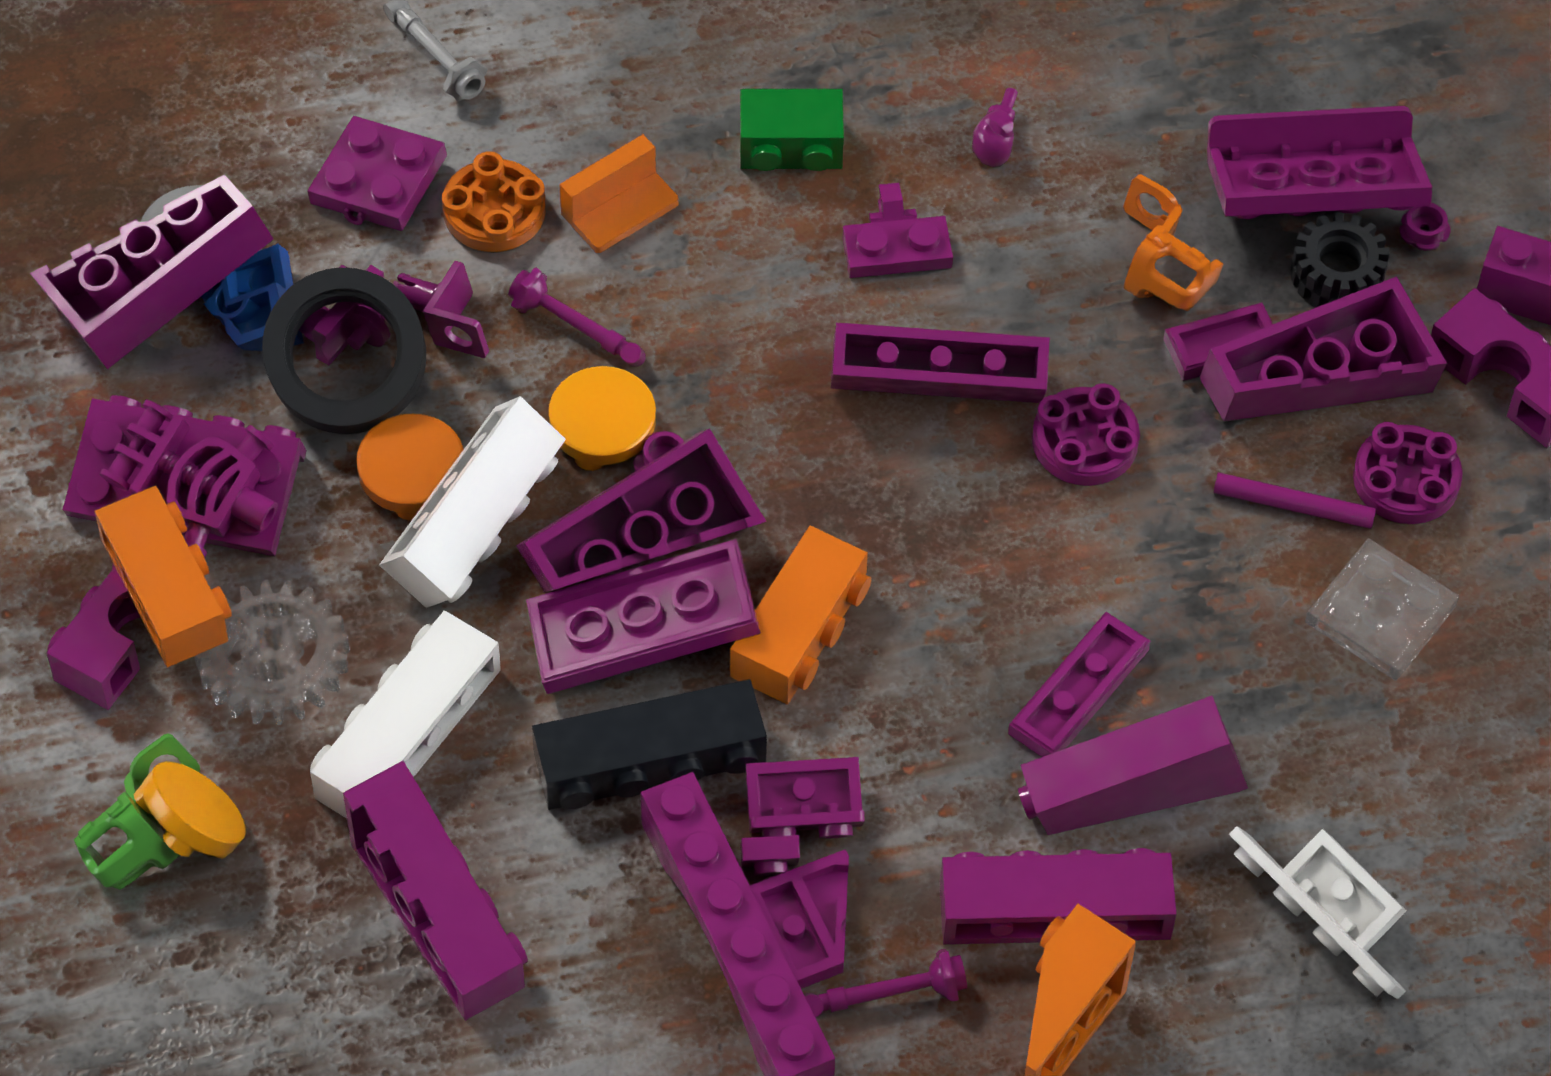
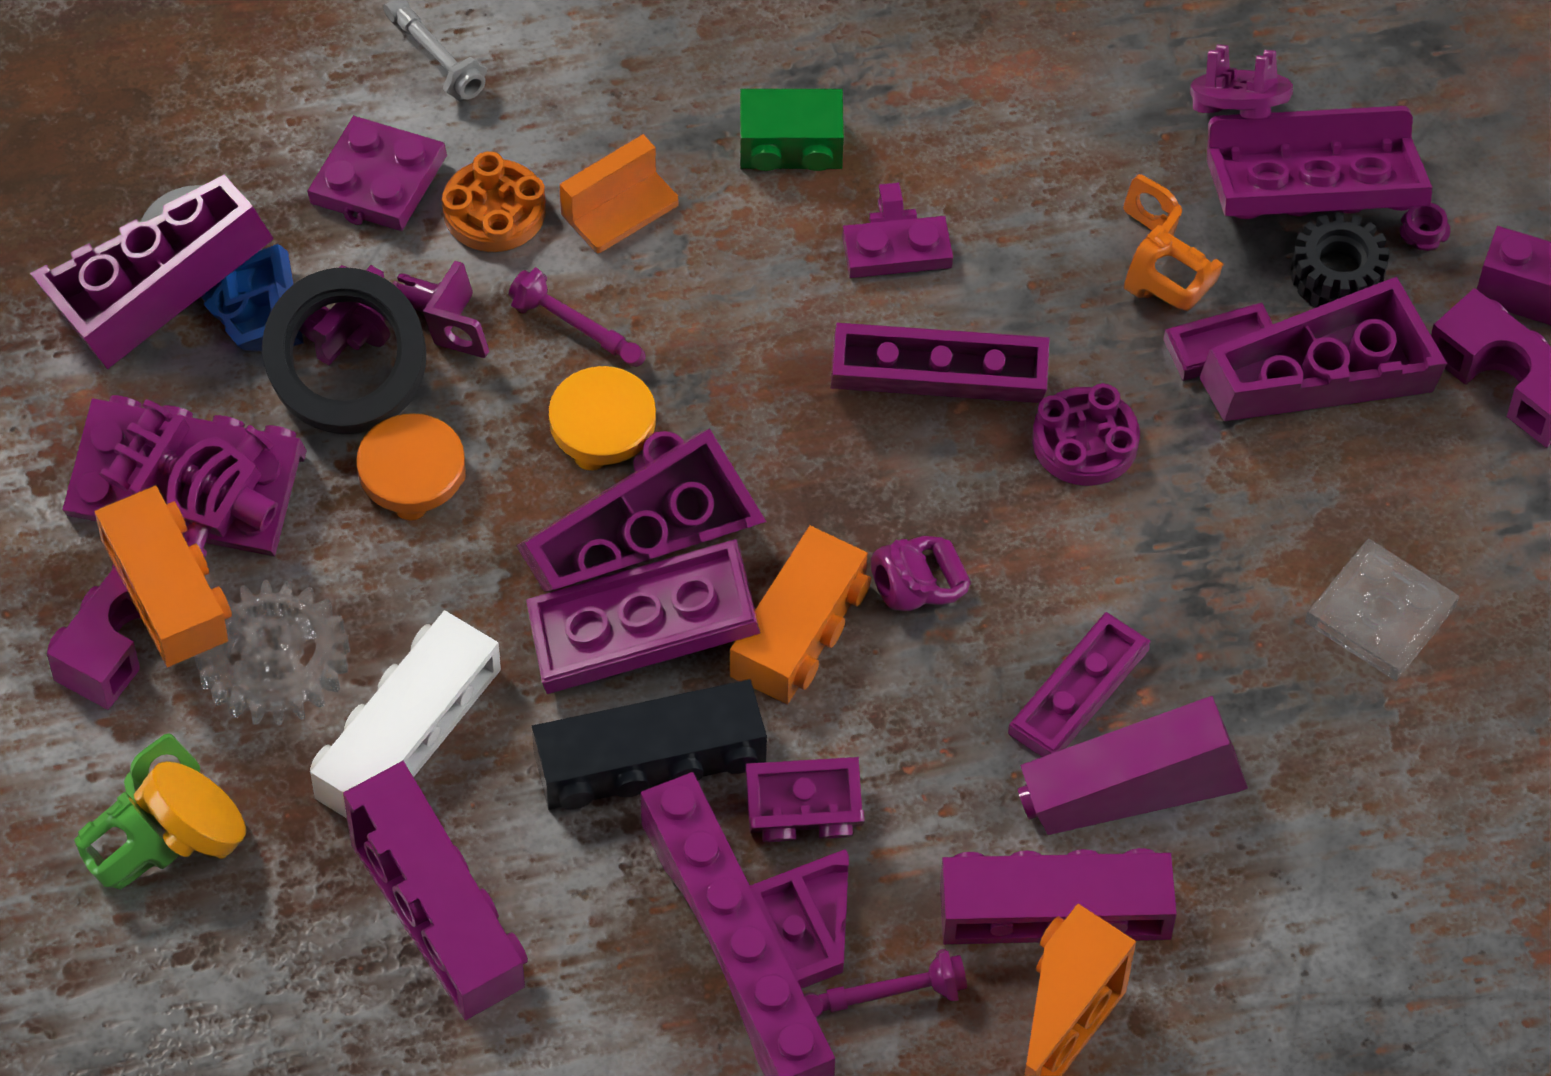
white brick [379,396,566,608] -> none
magenta plate [740,835,800,877] -> none
magenta piece [972,88,1018,167] -> none
magenta bar [1213,472,1376,529] -> none
white bracket [1229,826,1407,999] -> none
magenta tile [1353,422,1463,524] -> none
none -> magenta piece [871,536,971,611]
none -> magenta plate [1190,44,1293,119]

